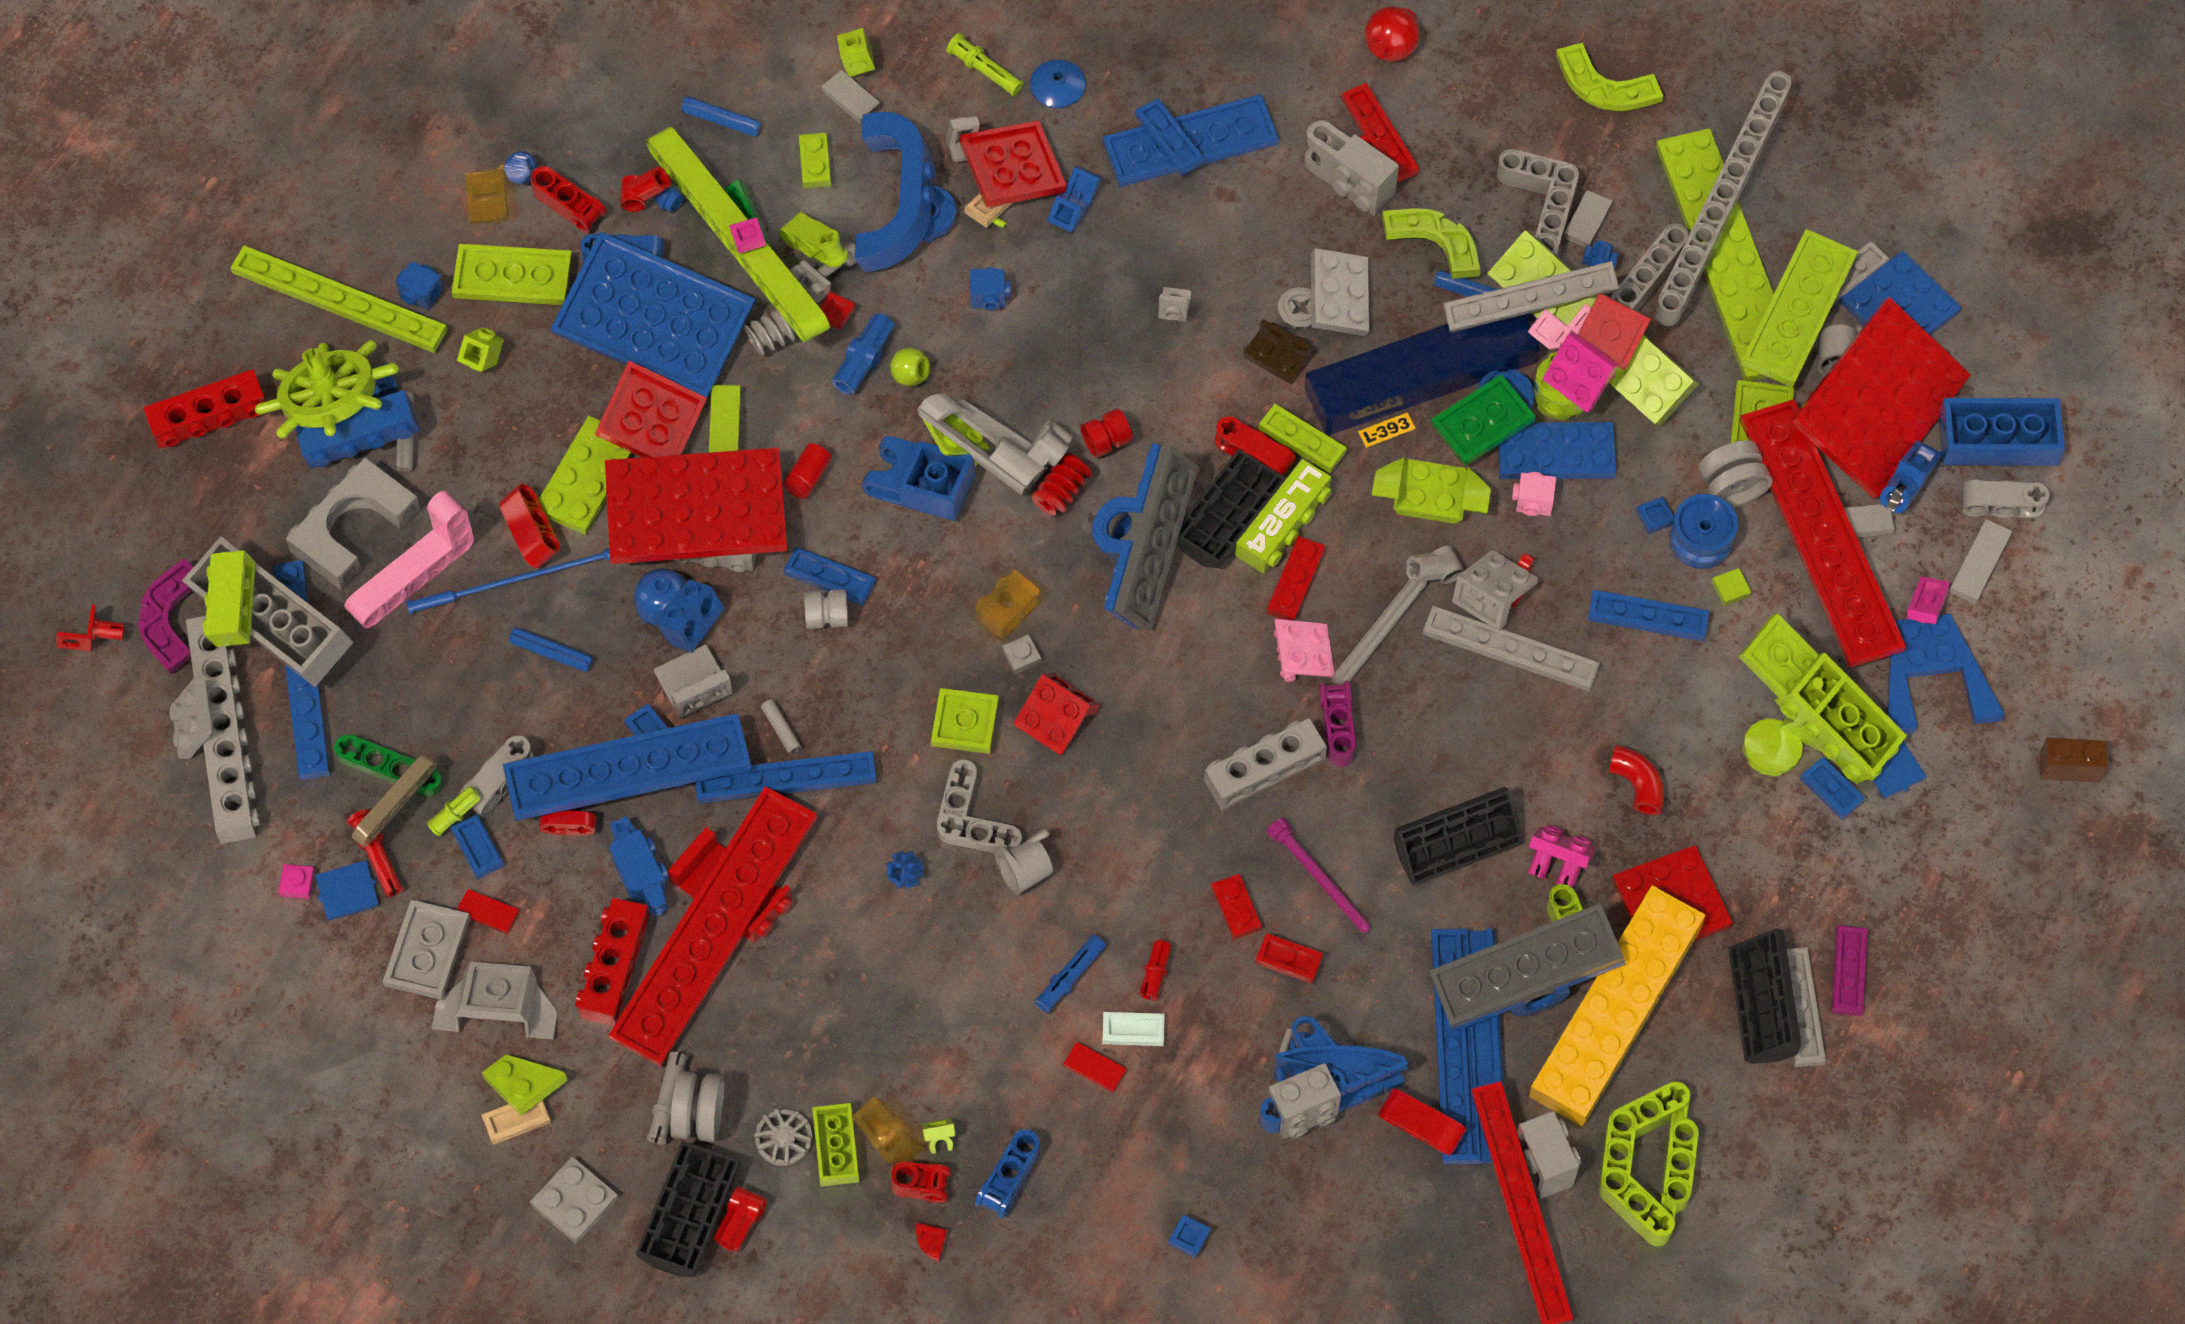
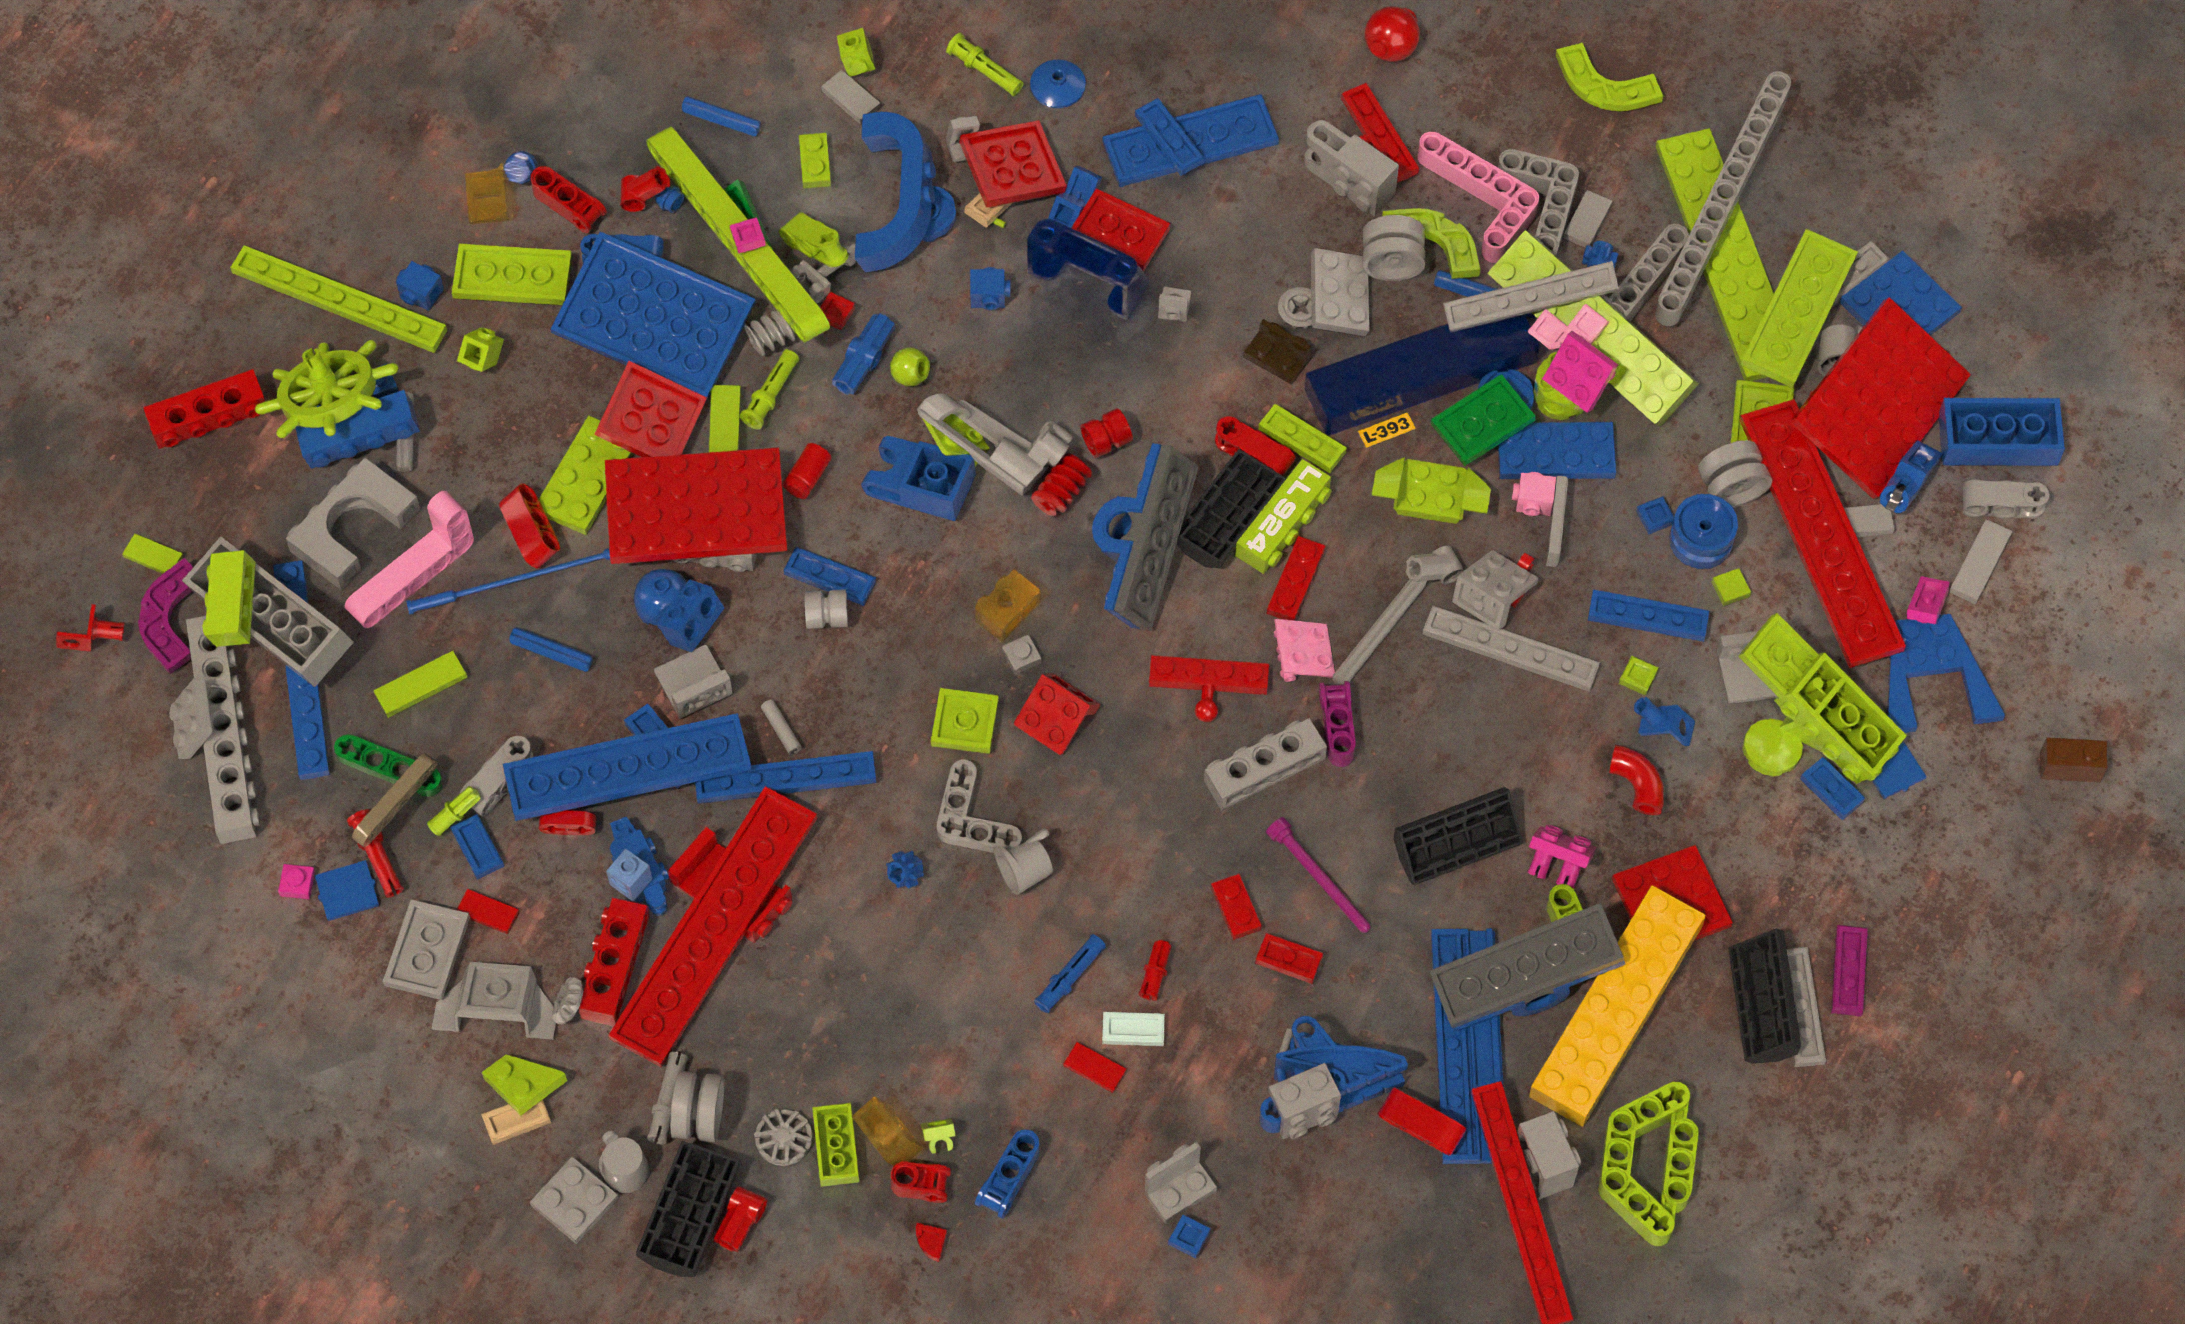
tile [1578,293,1651,371] -> none
none -> lime piece [122,533,184,574]
none -> lime tile [373,651,467,718]
none -> light grey gear [552,977,583,1025]
none -> light grey hat [599,1130,650,1193]
none -> medium blue brick [606,849,652,902]
none -> lime pin [739,349,800,429]
none -> clear blue windscreen [1027,219,1149,320]
none -> red plate [1069,188,1171,272]
none -> light grey bracket [1144,1142,1217,1224]
none -> red plate [1149,655,1269,722]
none -> light grey wheel [1363,215,1425,281]
none -> bright pink beam [1418,132,1539,263]
none -> light grey tile [1546,476,1568,567]
none -> lime tile [1619,656,1659,696]
none -> blue bracket [1634,697,1695,746]
none -> light grey bracket [1716,631,1777,704]

